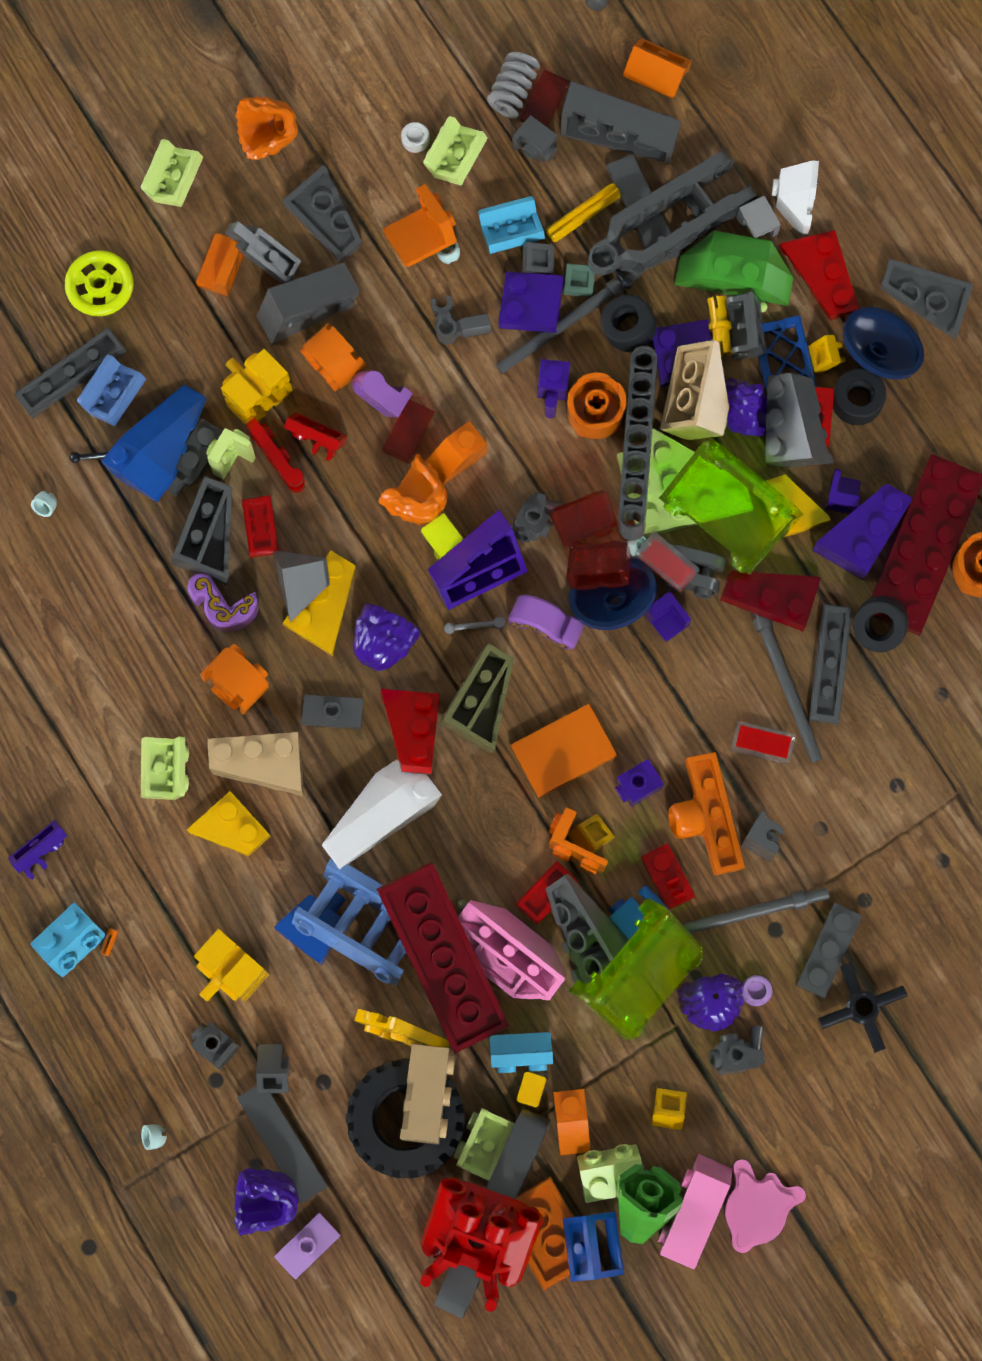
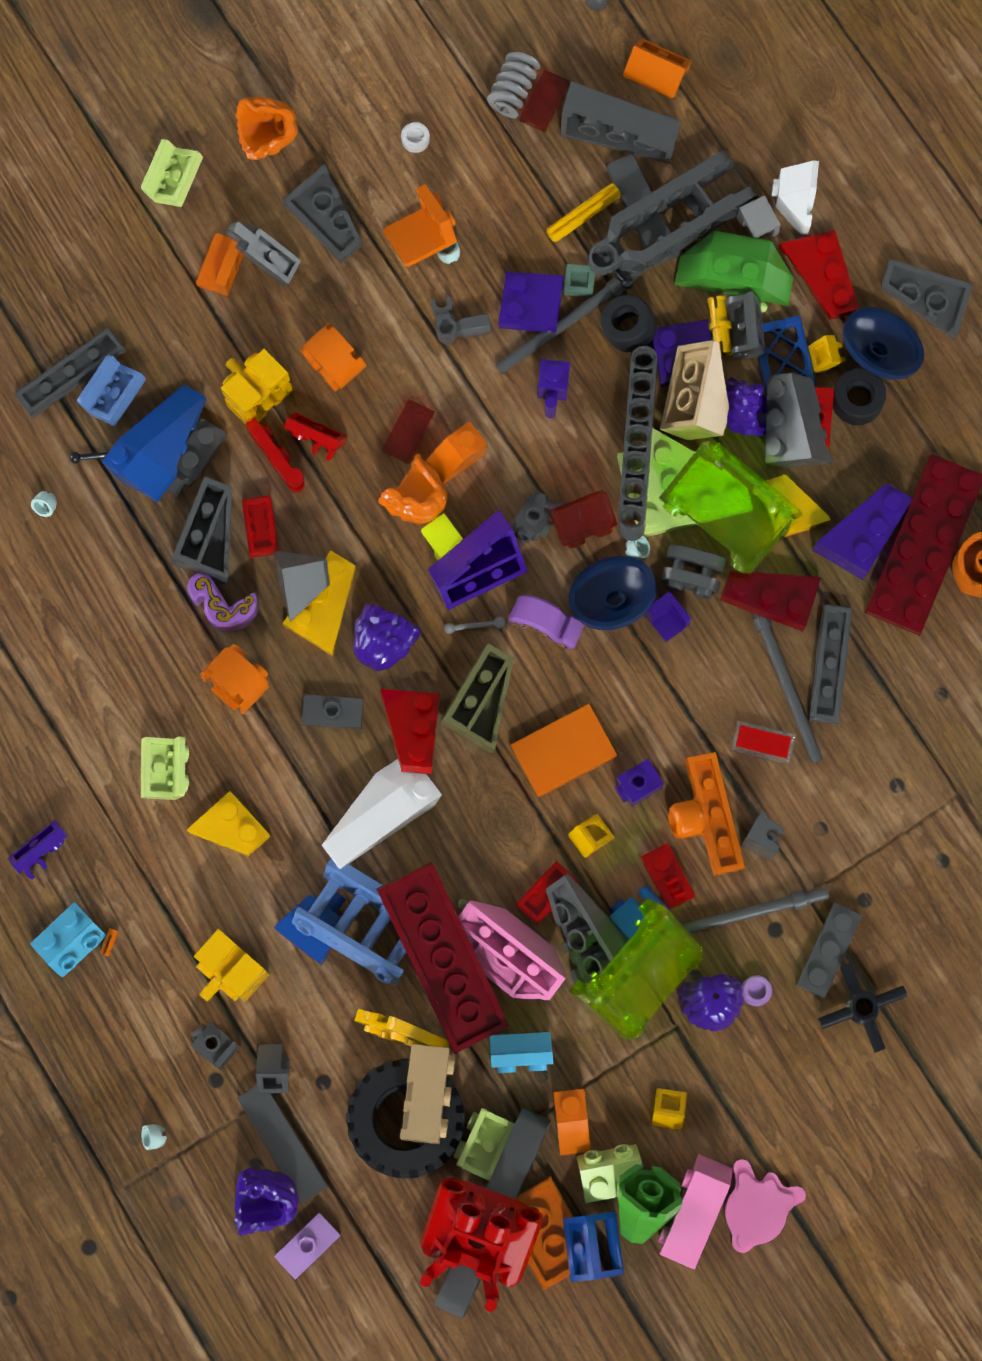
neon yellow plate [65,250,134,316] -> none
yellowish green bracket [206,428,256,480] -> none
tan wedge [208,732,304,797] -> none
dark grey wedge [257,263,360,345] -> none
medium lavender leg [352,371,413,418] -> none
yellowish green bracket [423,116,488,185] -> none
medium azure bracket [478,196,545,254] -> none
dark grey brick [513,115,558,163] -> none
yellow slope [517,1072,546,1108] -> none
dark grey plate [523,242,554,275] -> none
orange bracket [548,807,608,875] -> none
orange brick [567,372,626,439] -> none
clear red brick [567,540,632,590] -> none
clear tile [635,531,700,592] -> none
dark grey piece [709,1026,765,1075] -> none
dark purple panel [825,469,861,514] -> none
black tyre [853,595,909,653] -> none

